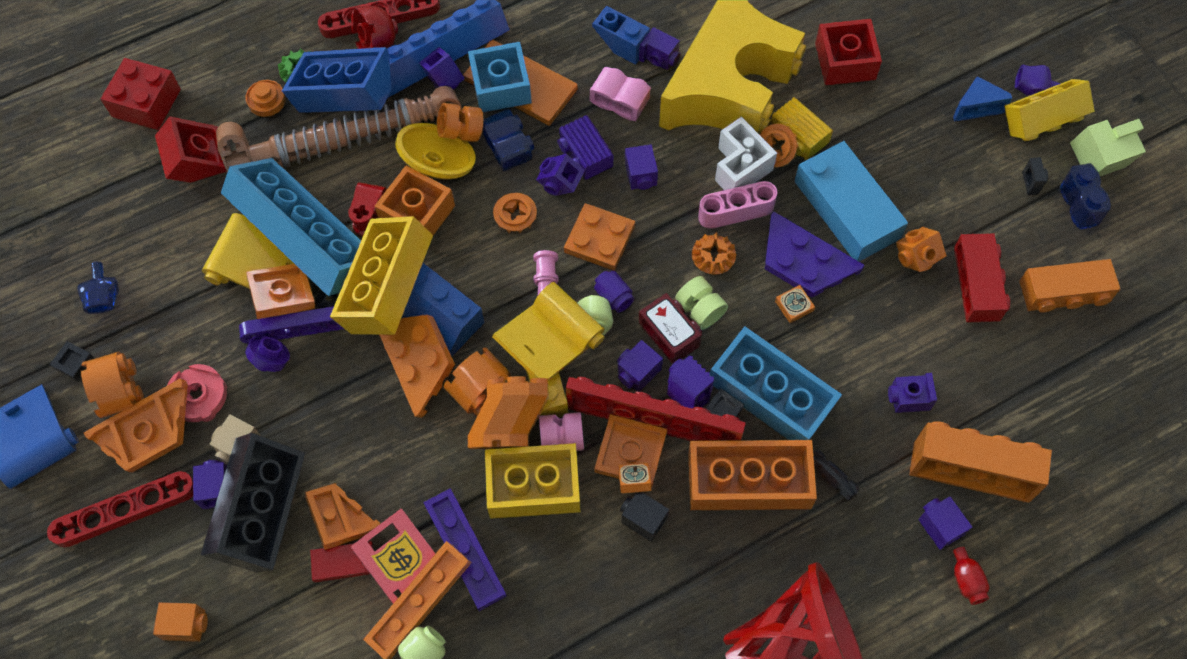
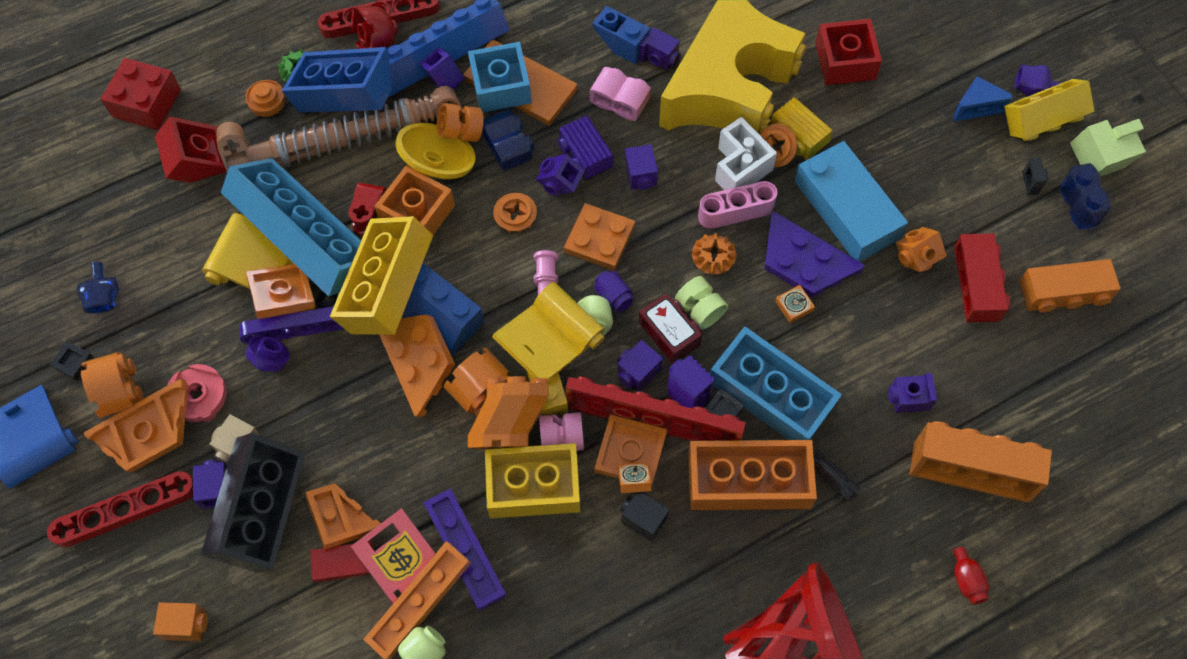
dark purple brick [918,496,972,550] -> none

